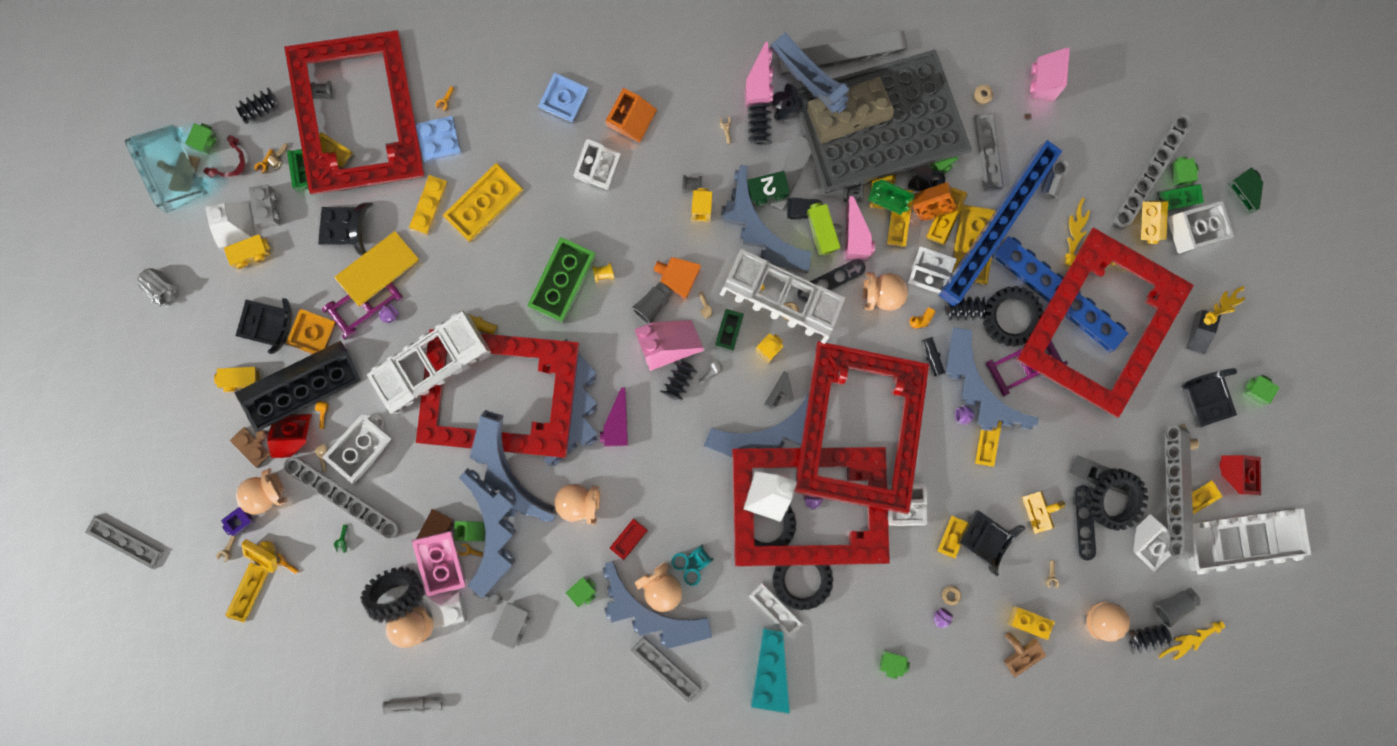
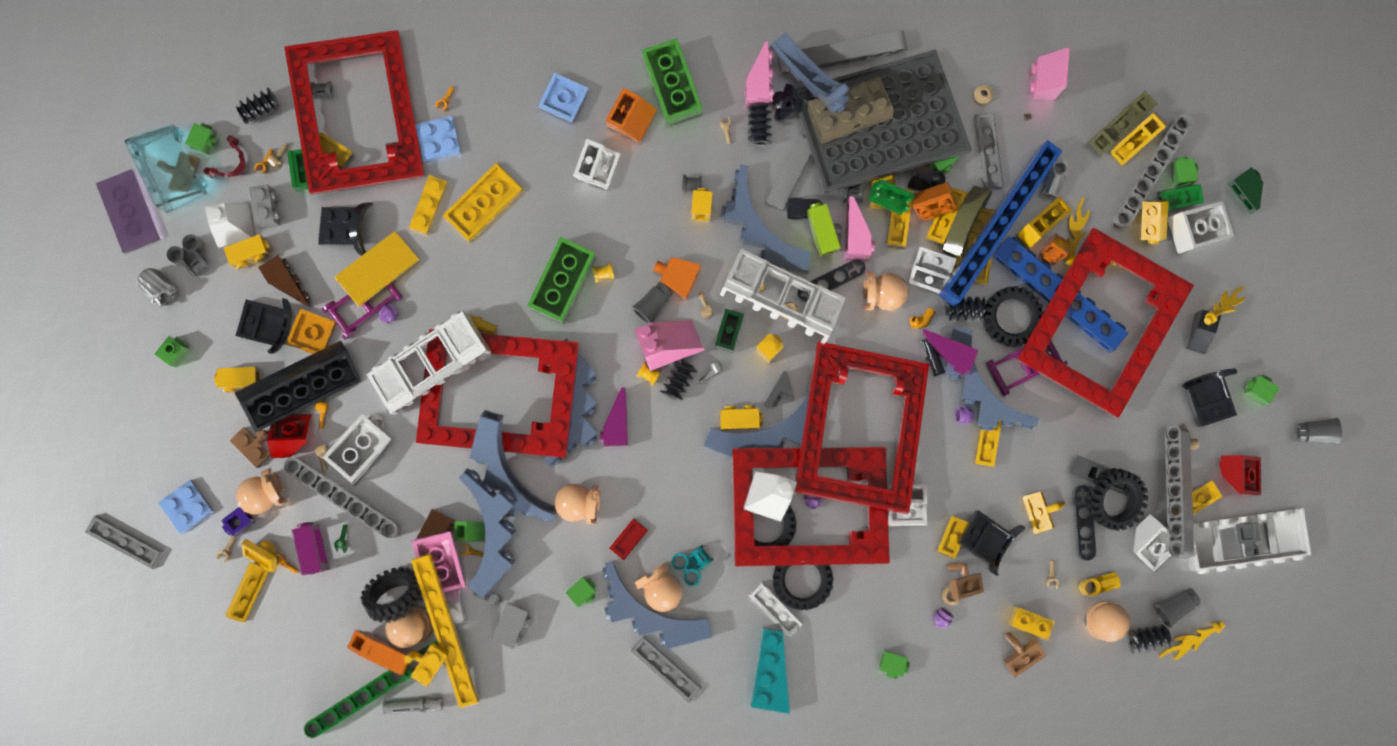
dark green brick [747,171,790,207] -> none
none -> clear purple tile [96,169,160,254]
none -> bright green brick [155,336,189,367]
none -> light blue plate [158,480,213,534]
none -> dark grey piece [166,234,210,278]
none -> reddish brown slope [258,255,311,307]
none -> magenta window [292,522,330,576]
none -> green beam [304,639,439,738]
none -> orange slope [347,630,407,675]
none -> yellow plate [404,643,449,687]
none -> yellow tile [411,553,479,708]
none -> yellow bush [637,362,662,386]
none -> bright green brick [641,38,702,126]
none -> yellow brick [720,405,763,430]
none -> magenta slope [922,329,979,375]
none -> olive slope [943,185,992,258]
none -> medium nougat plate [947,563,984,600]
none -> yellow slope [1016,196,1072,248]
none -> orange slope [1039,233,1071,265]
none -> yellow piece [1078,571,1120,596]
none -> olive slope [1088,91,1158,156]
none -> yellow slope [1110,111,1168,166]
none -> dark grey plate [1236,522,1261,557]
none -> dark grey plant [1296,418,1342,444]

